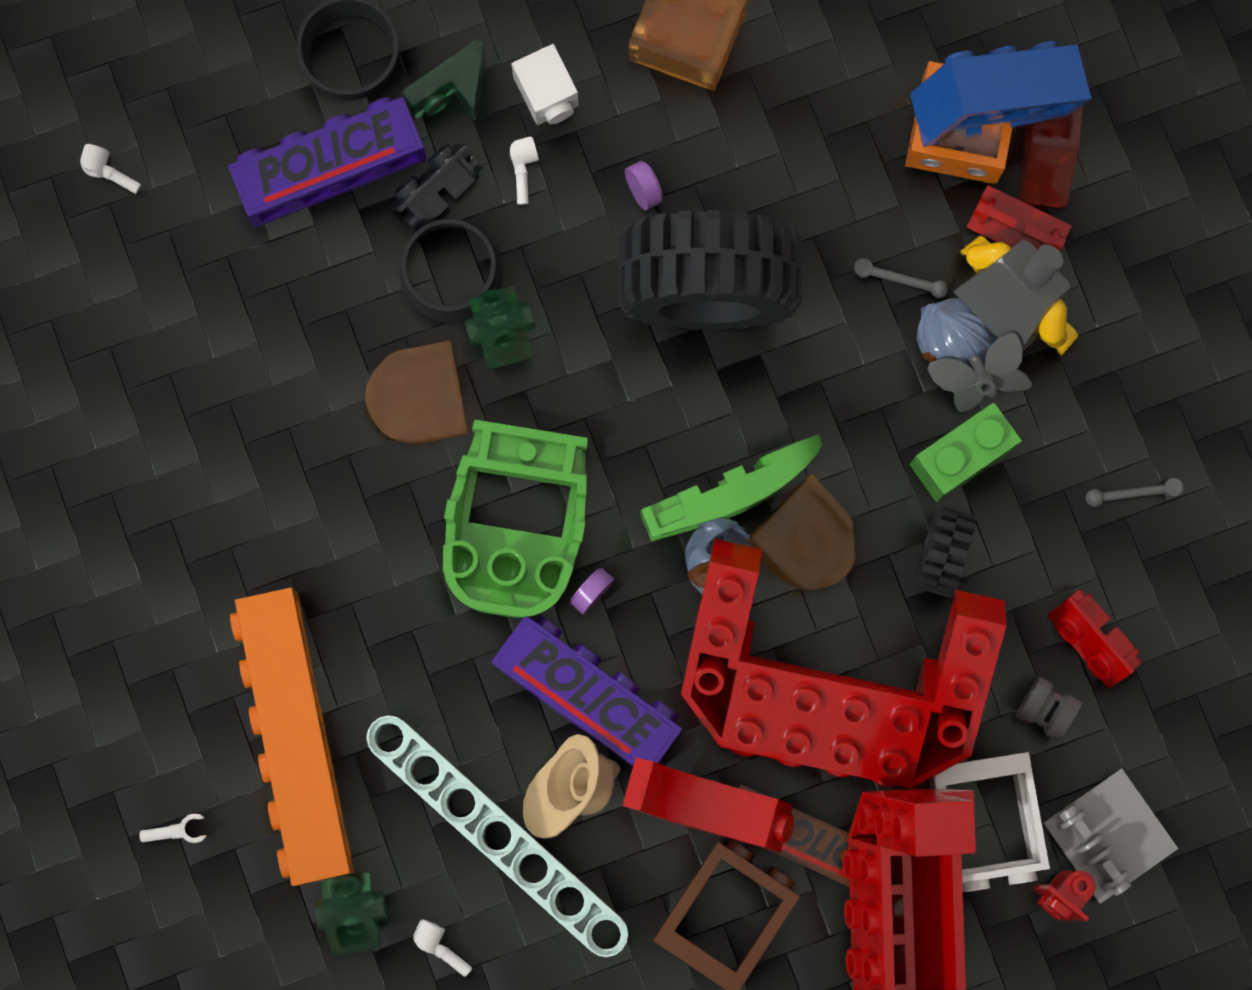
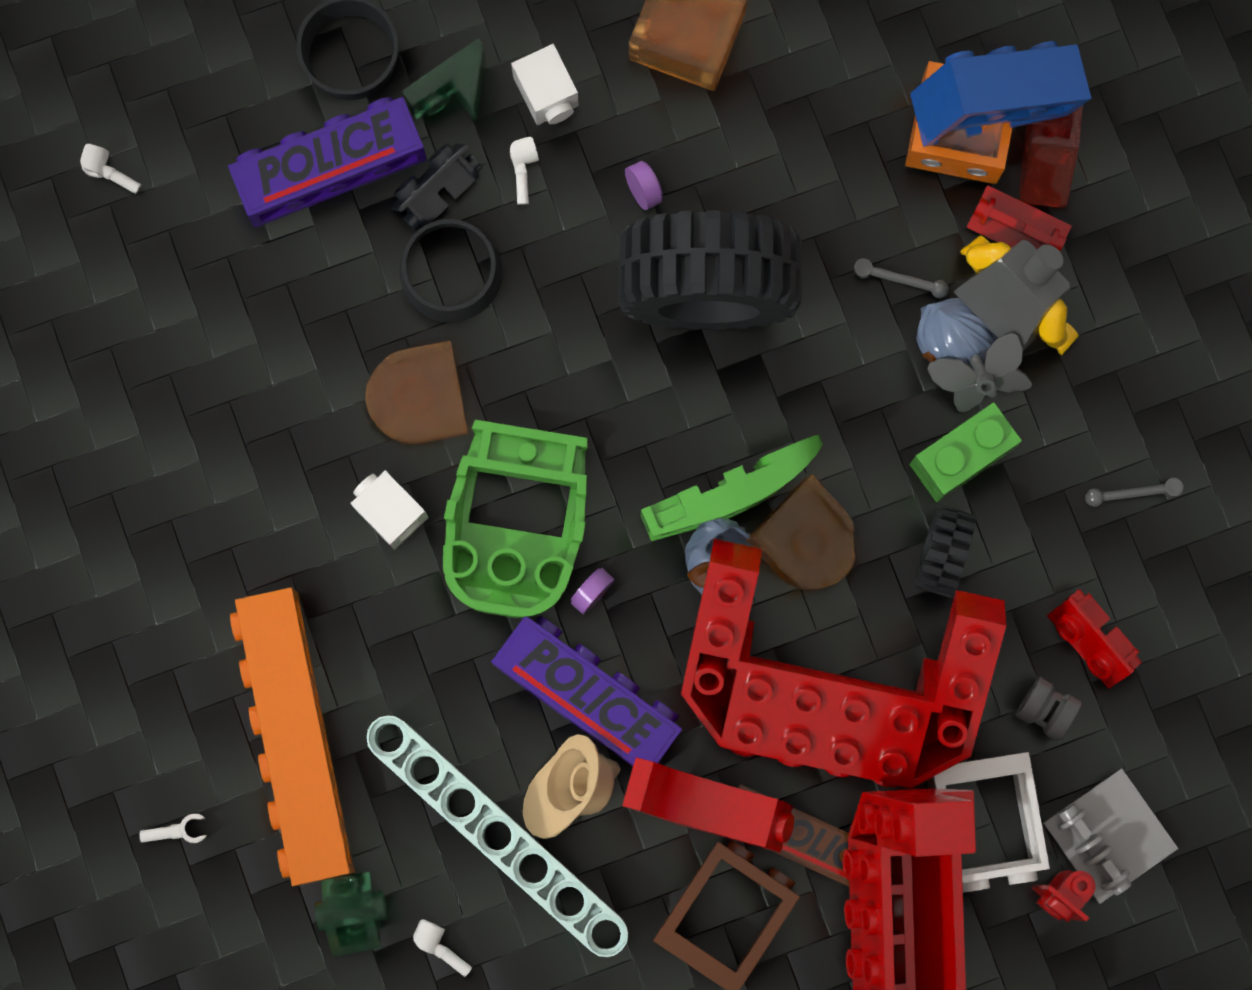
clear green brick [464,286,536,370] -> none
none -> white brick [351,470,429,550]

